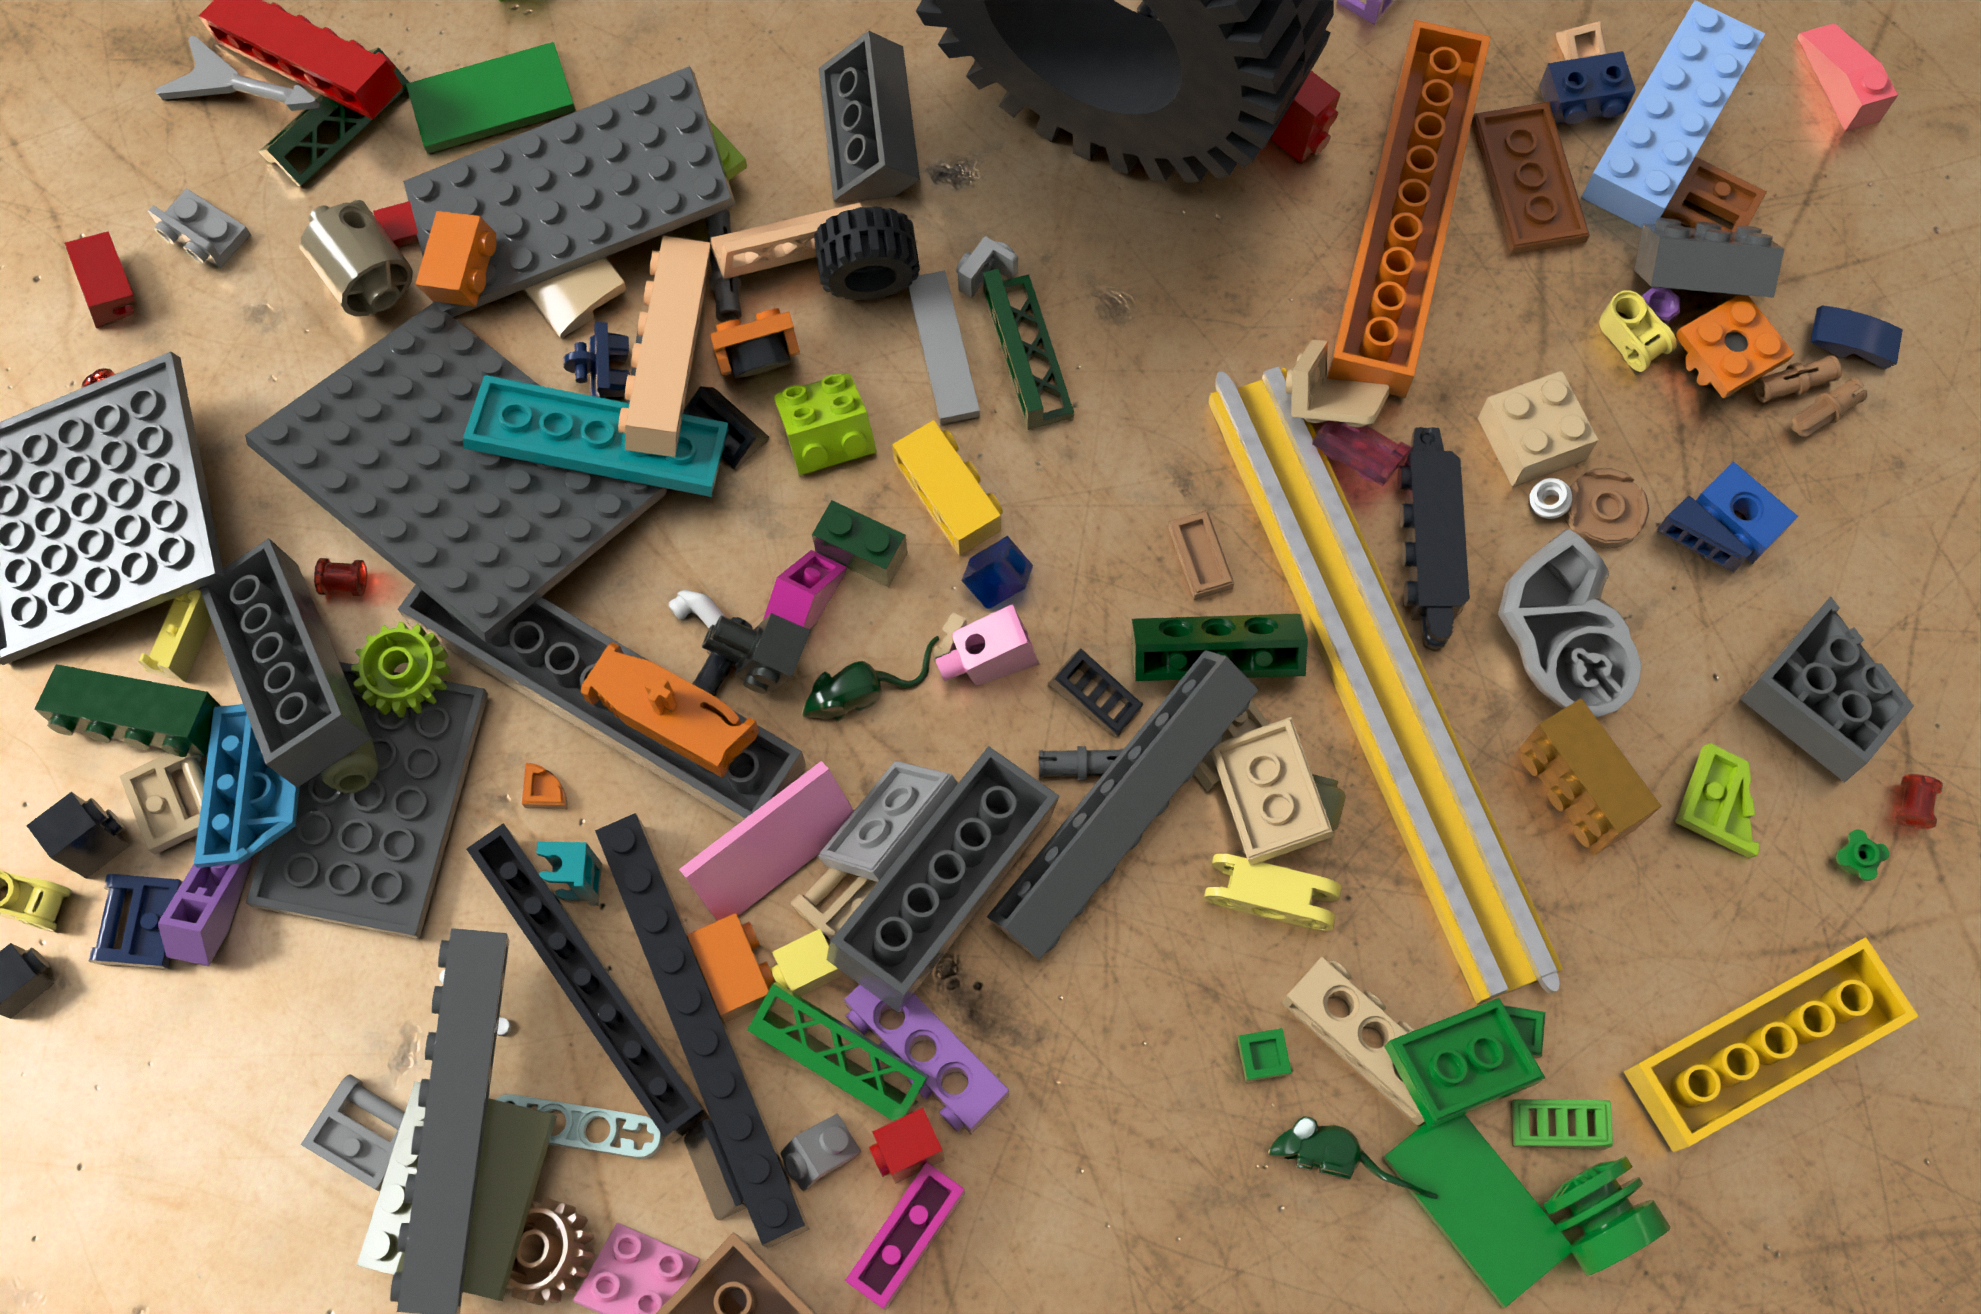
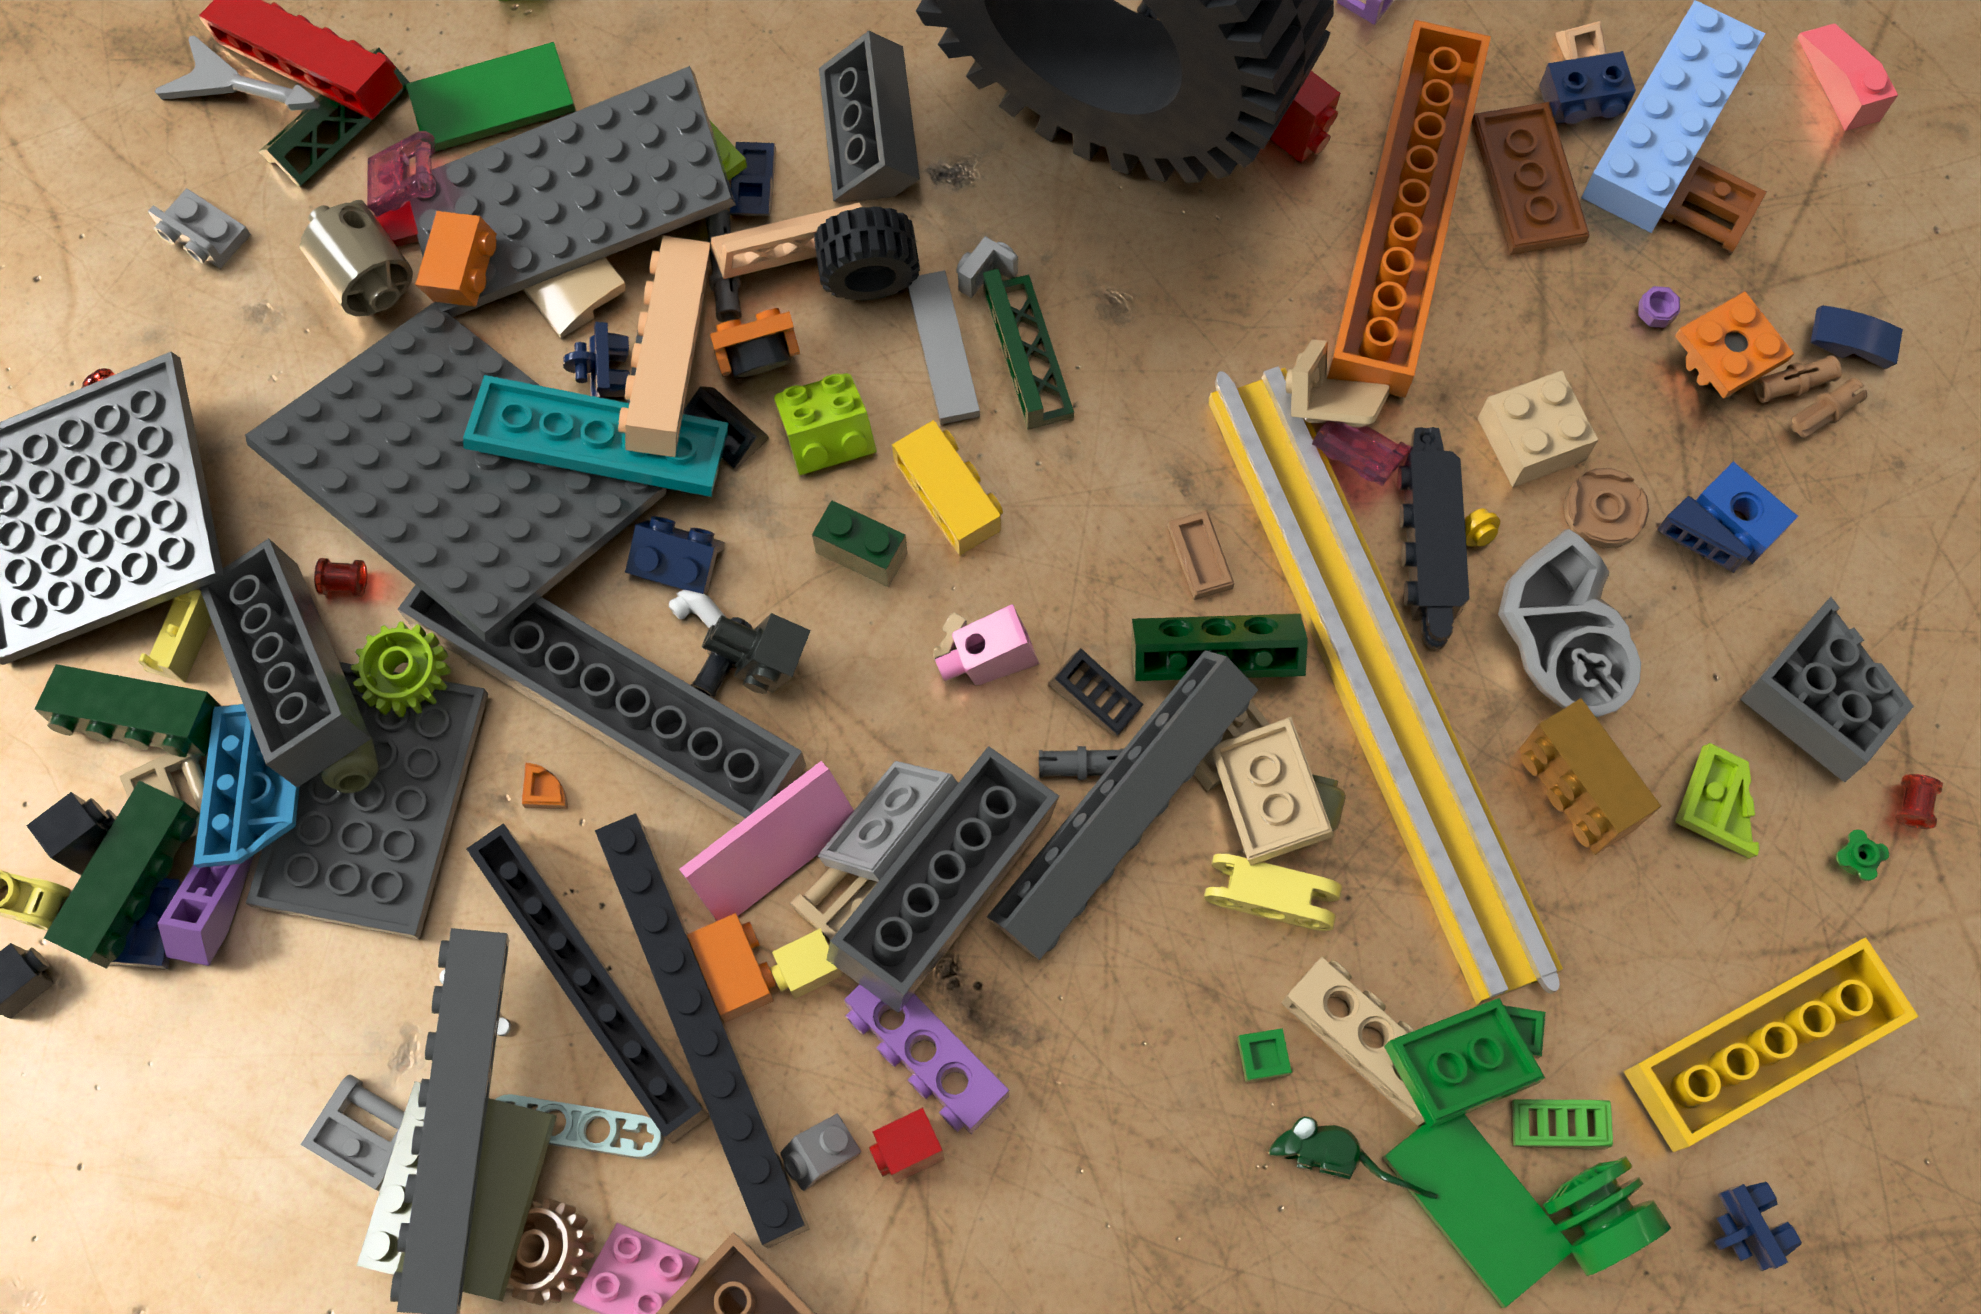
red hinge [64,231,135,328] -> none
teal hinge [536,841,602,906] -> none
orange piece [580,642,759,778] -> none
slope [684,1118,747,1220] -> none
green fence [747,982,929,1121] -> none
dark pink slope [763,550,847,629] -> none
dark green animal [802,636,939,722] -> none
dark pink brick [845,1162,965,1311] -> none
clear blue panel [961,536,1033,609] -> none
white plate [1530,478,1573,519] -> none
light yellow piece [1599,290,1677,372] -> none
dark grey brick [1634,218,1784,298] -> none
none -> dark green brick [44,780,200,969]
none -> clear pink plate [367,131,436,217]
none -> dark blue bracket [625,516,725,594]
none -> dark blue slope [730,142,776,216]
none -> yellow plate [1465,508,1501,546]
none -> dark blue hips [1714,1182,1802,1271]

